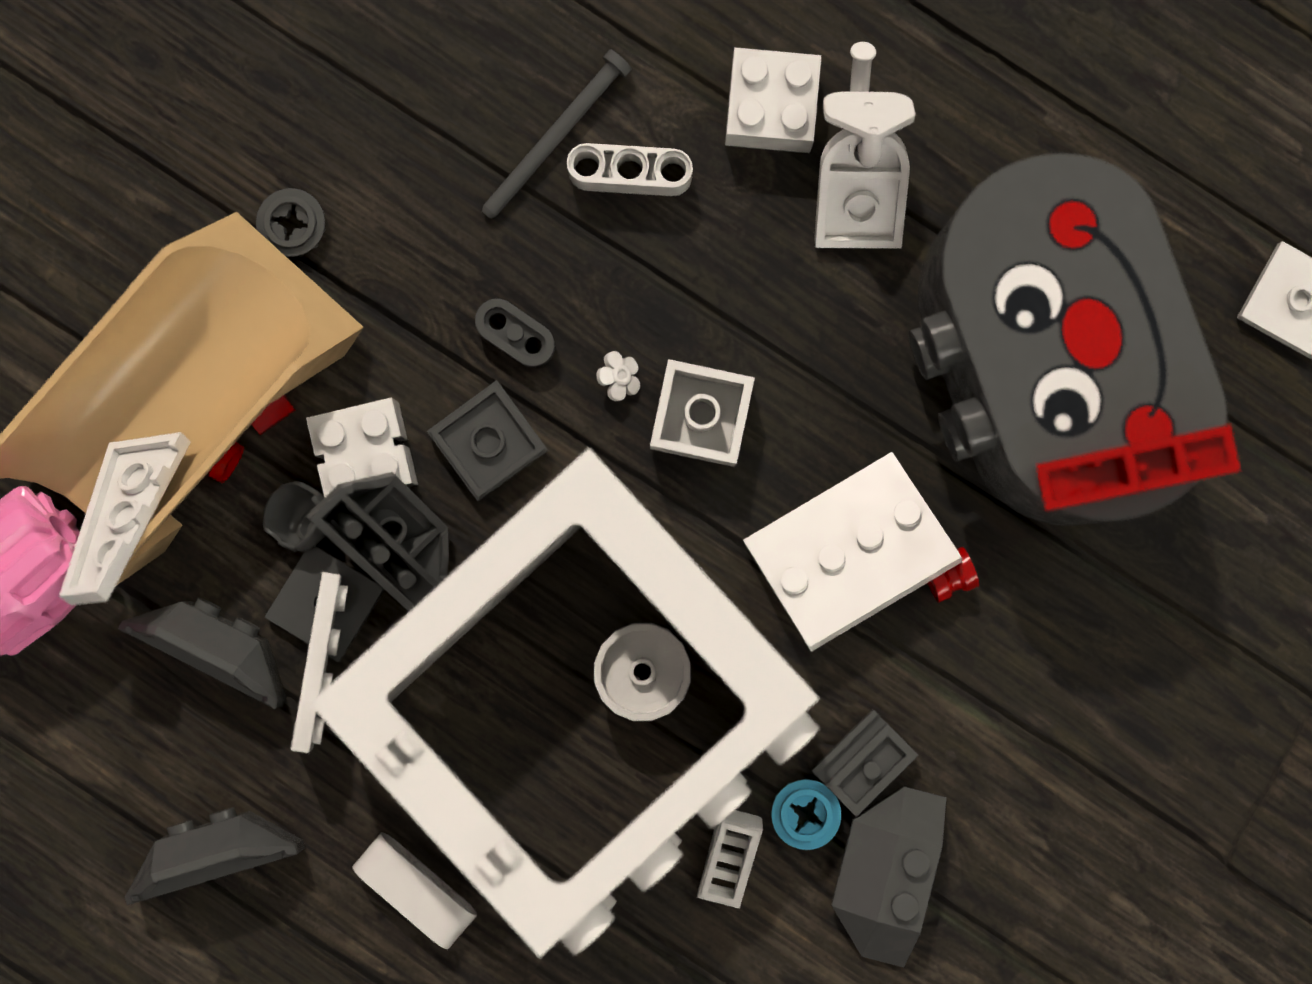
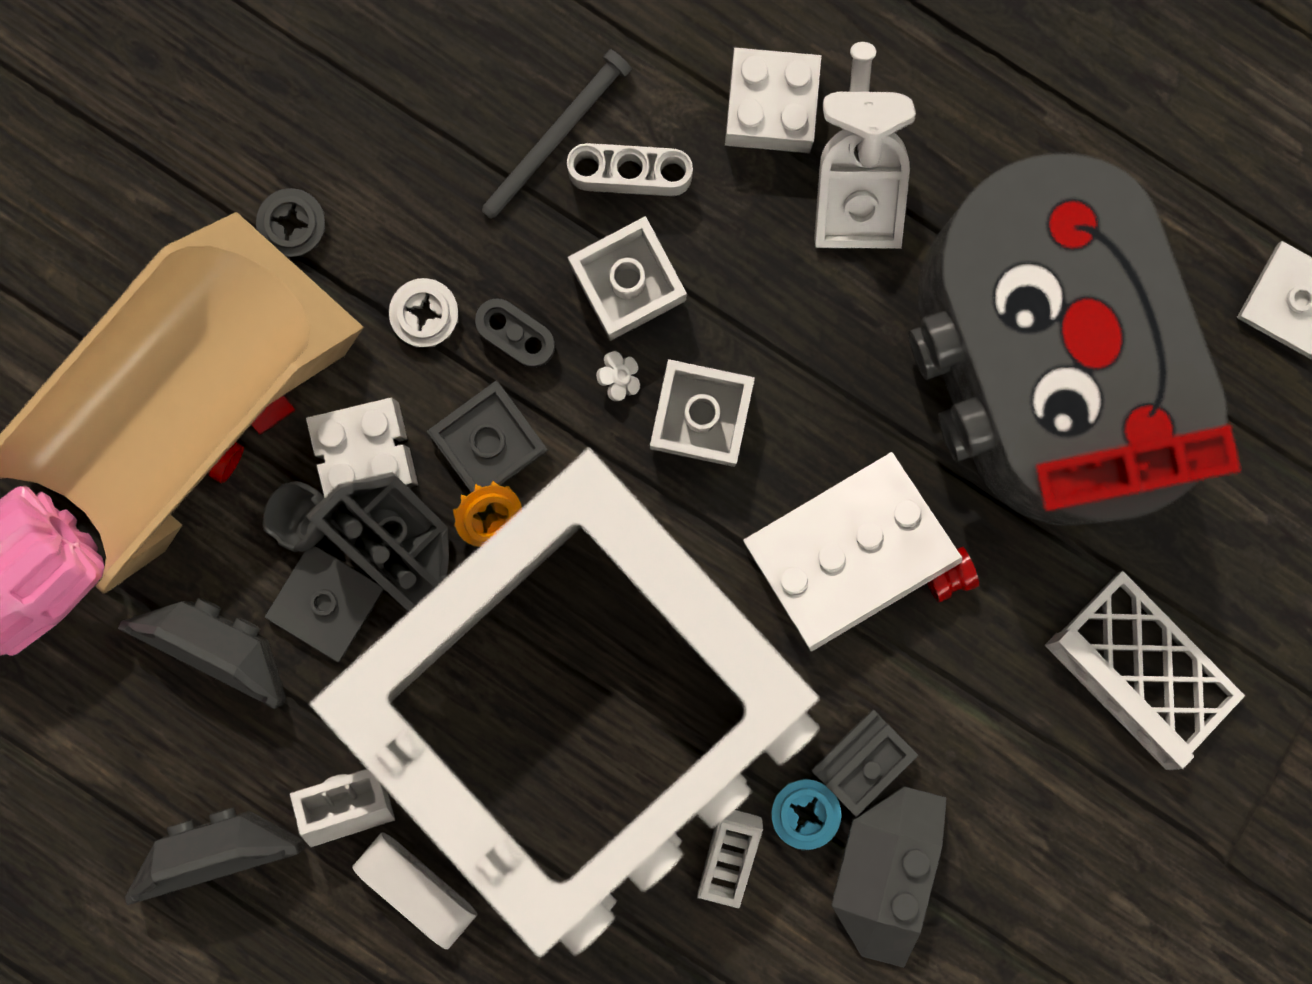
white wing [59,432,191,605] -> none
white wing [291,572,348,753] -> none
white wheel [594,623,690,721] -> none
none -> white brick [290,769,395,847]
none -> white gear [389,278,458,347]
none -> light orange gear [453,481,522,547]
none -> white brick [568,216,687,341]
none -> white fence [1045,571,1245,770]

